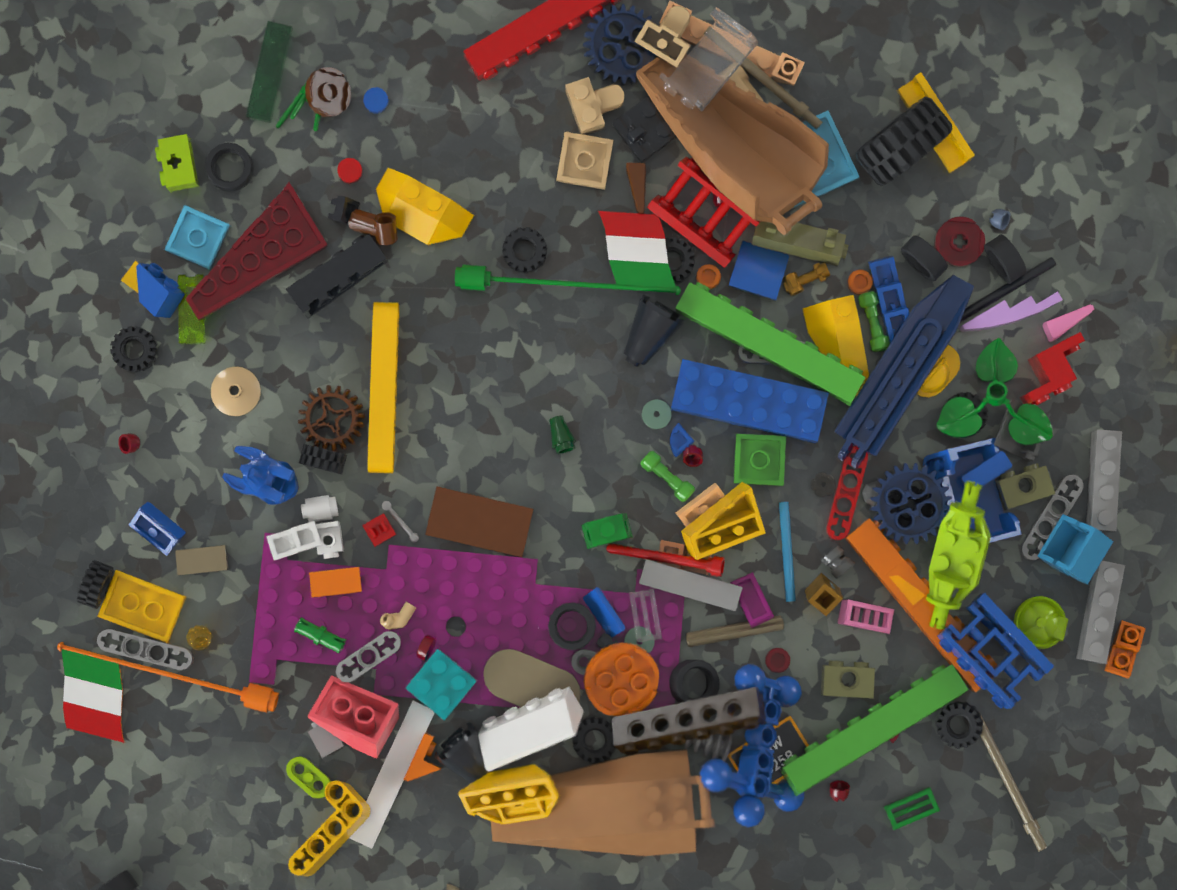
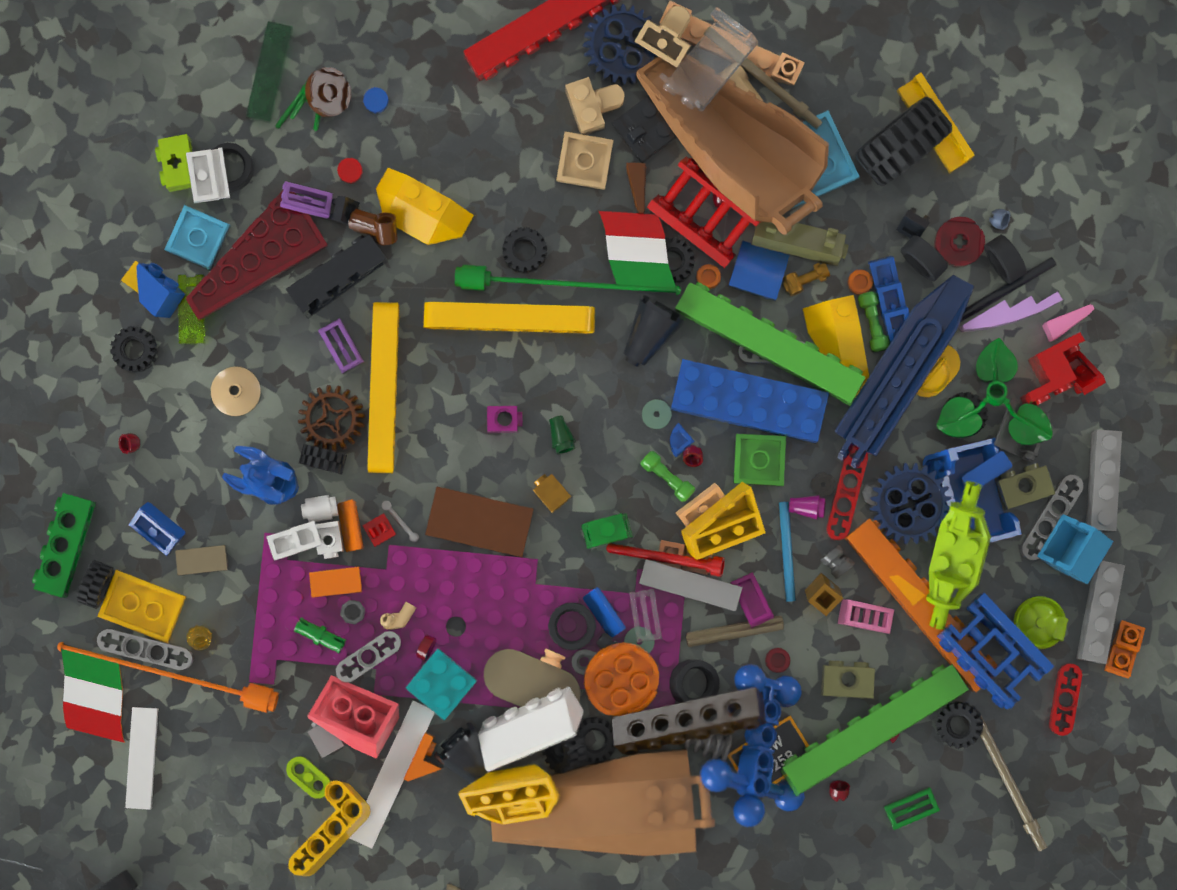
none -> green brick [32,493,96,598]
none -> white tile [125,707,159,809]
none -> white plate [186,148,230,203]
none -> medium lavender tile [280,181,333,219]
none -> medium lavender tile [318,318,364,374]
none -> orange slope [337,499,364,552]
none -> dark grey tile [340,600,366,624]
none -> yellow beam [423,302,595,333]
none -> magenta brick [487,406,523,433]
none -> pearl gold brick [533,474,571,514]
none -> light nougat bush [541,649,566,669]
none -> black tyre [542,731,586,774]
none -> magenta cone [789,495,826,520]
none -> black tile [896,207,930,239]
none -> red beam [1049,663,1082,736]
none -> red slope [1066,350,1106,395]

